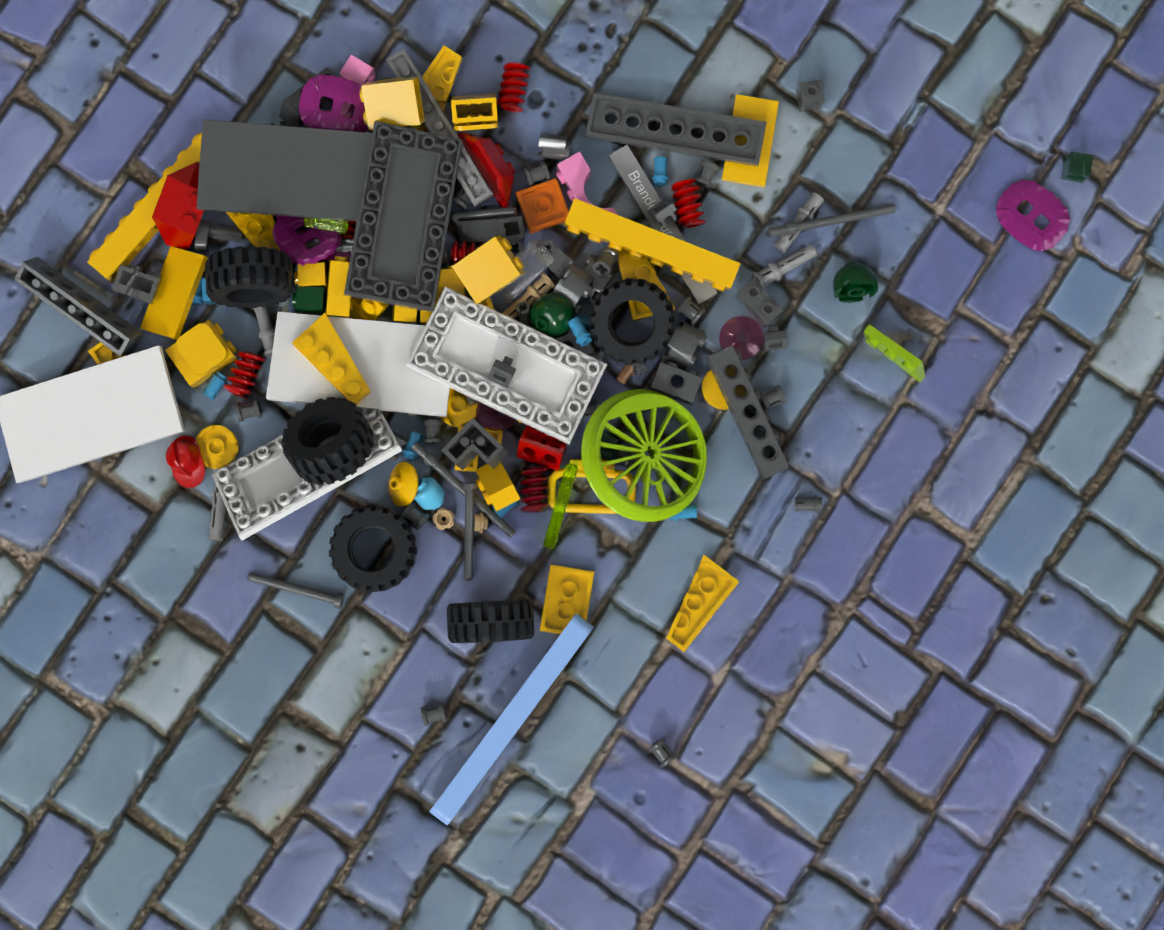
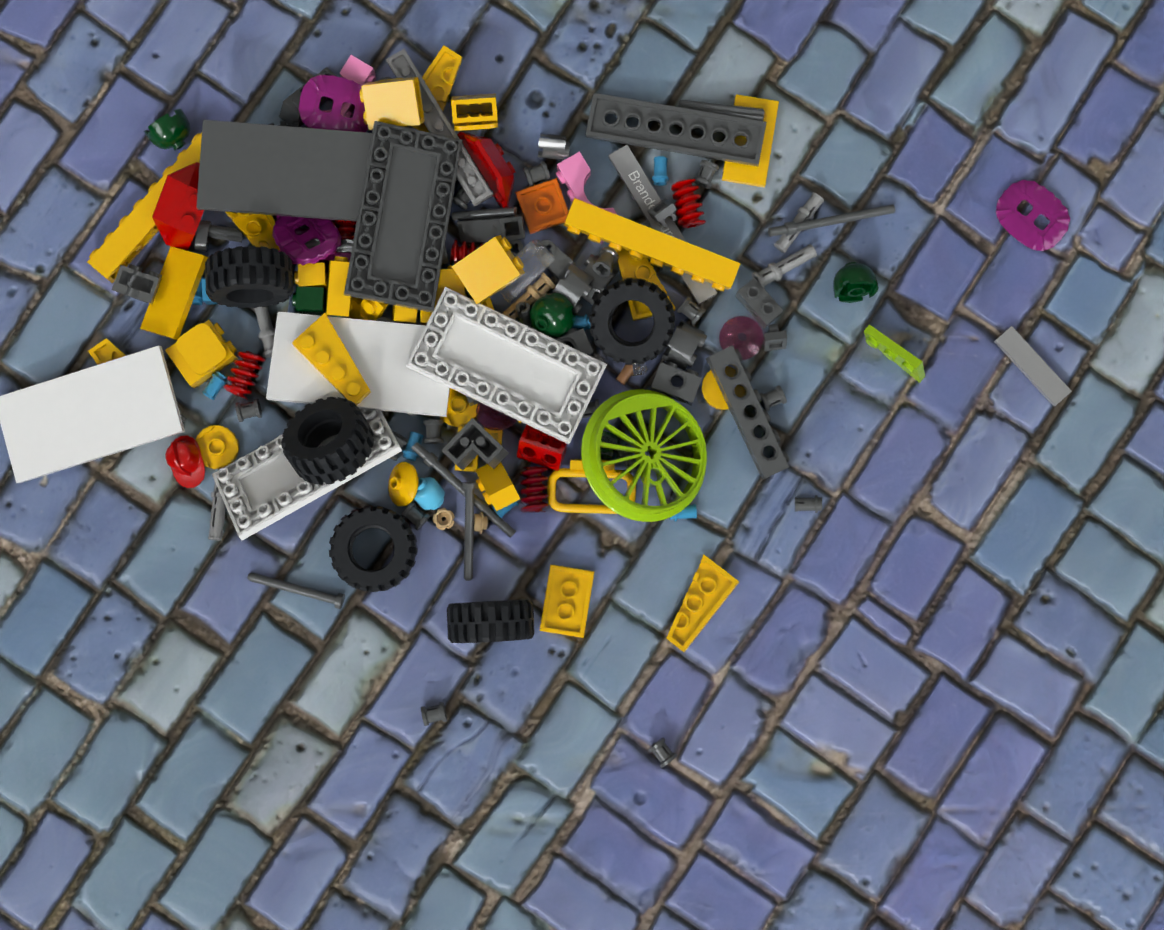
dark grey brick [14,257,143,357] -> none
clear neon green axle [304,218,348,233] -> none
light blue beam [429,613,594,825] -> none
dark grey tile [488,356,516,387] -> none
red piece [497,62,531,112] -> none
clear neon green axle [543,463,578,549] -> none
dark azure pin [569,317,592,347] -> none
dark grey brick [796,80,825,112] -> none
clear green brick [1061,151,1094,183] -> none
none -> dark green cylinder [144,109,190,151]
none -> dark grey axle [678,100,765,121]
none -> light grey tile [994,326,1072,407]

